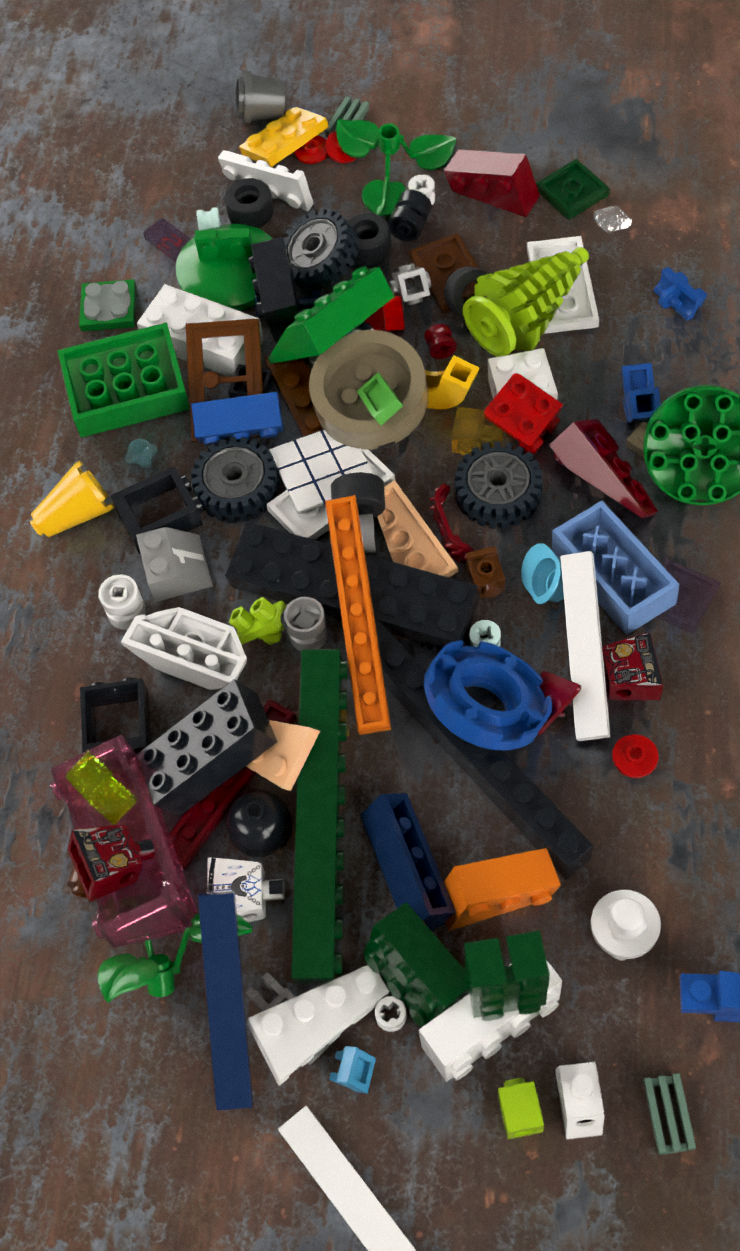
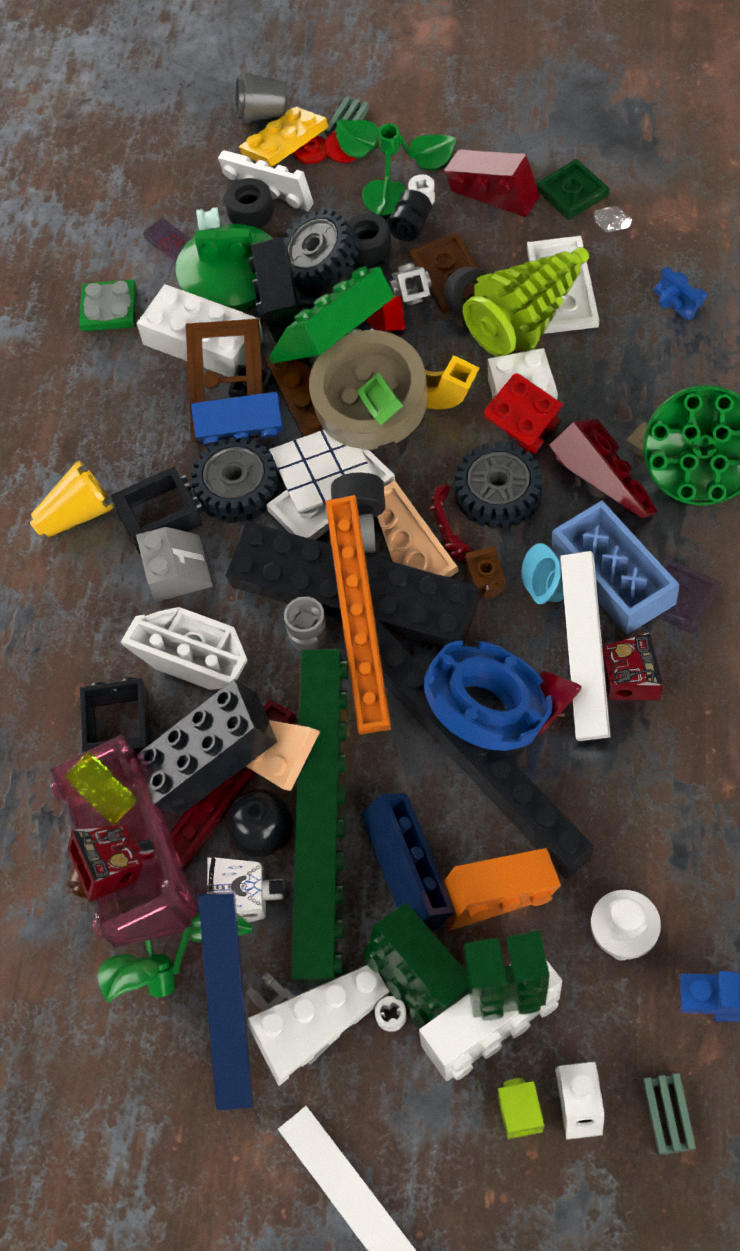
green slope [57,322,190,438] -> none
white wheel [99,574,146,630] -> none
clear light blue plate [124,439,157,468] -> none
lime hips [229,597,287,645] -> none
dark azure tile [329,1046,376,1094] -> none
dark red wheel [424,324,457,359] -> none
clear yellow brick [452,407,504,455] -> none
light aqua wheel [470,620,501,647] -> none
red piece [612,734,659,778] -> none
blue brick [621,363,661,423] -> none

